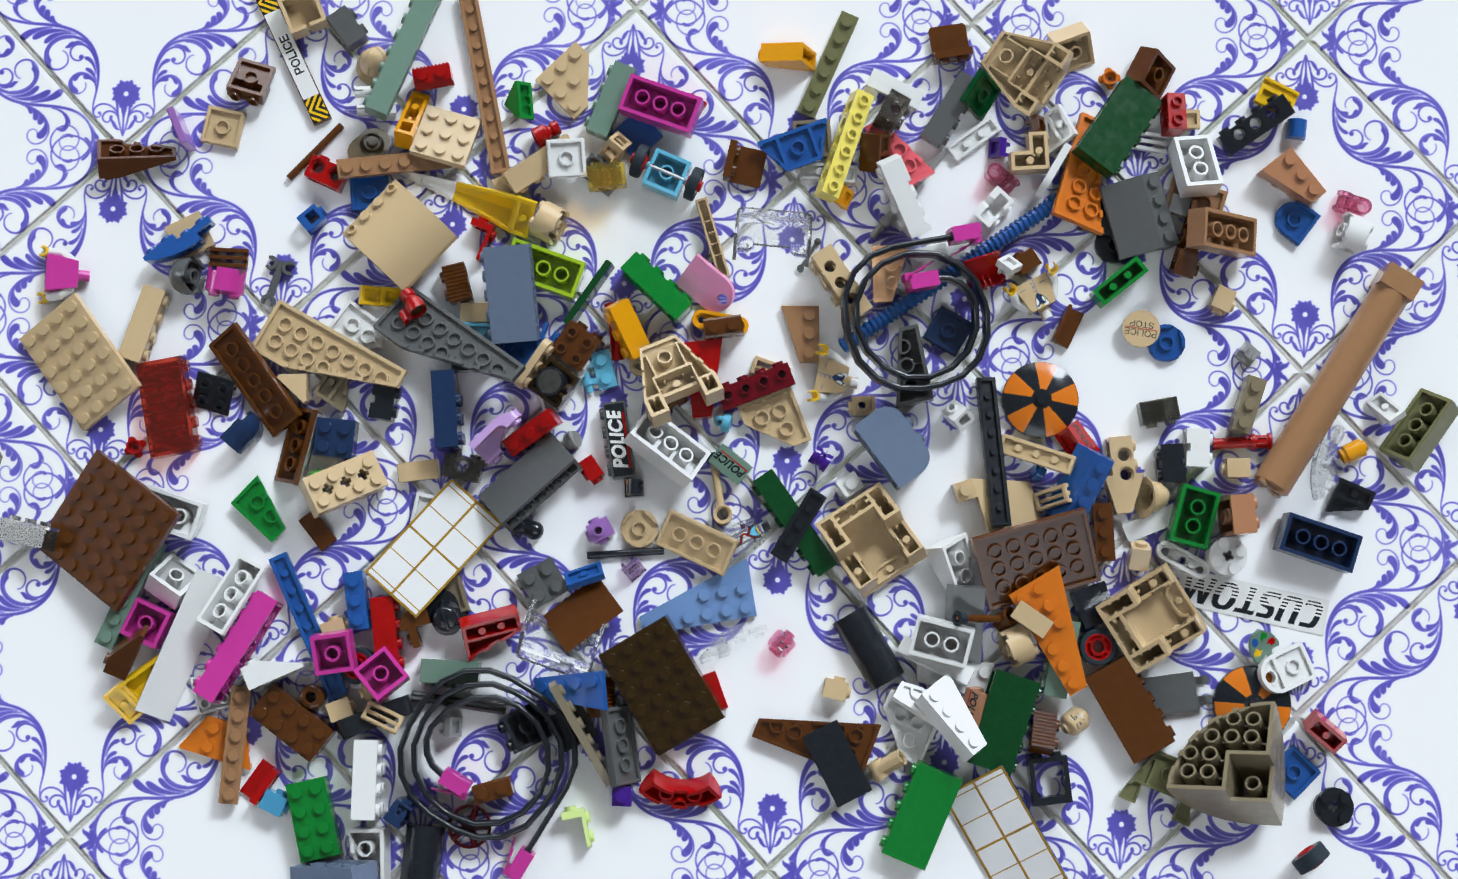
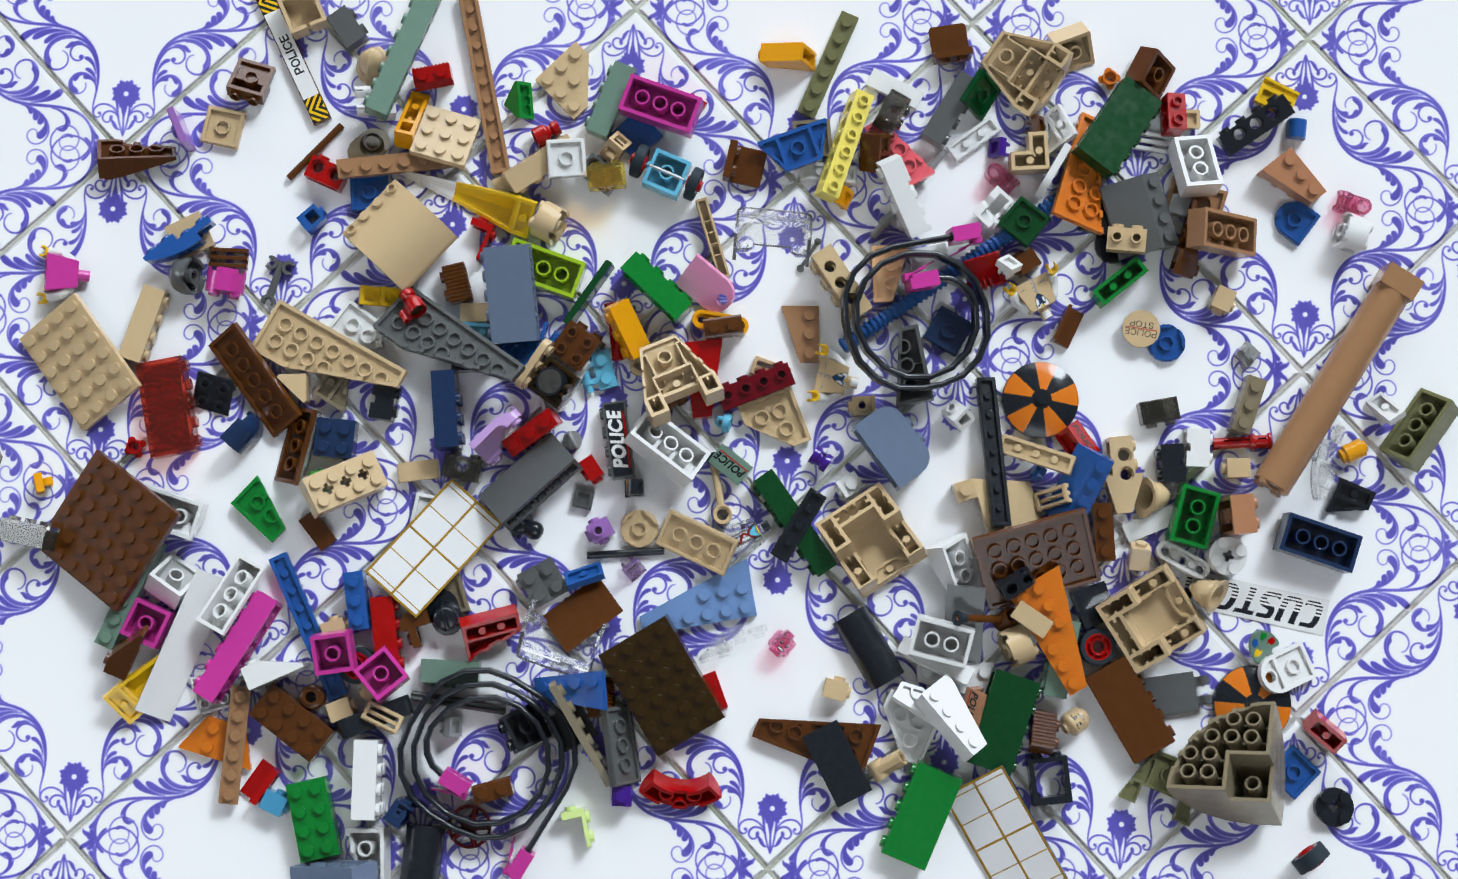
none -> light orange tile [32,472,54,495]
none -> dark grey tile [572,487,595,511]
none -> black leg [994,566,1035,601]
none -> dark green tile [997,196,1051,249]
none -> tan brick [1106,224,1147,255]
none -> tan piece [1189,579,1229,613]

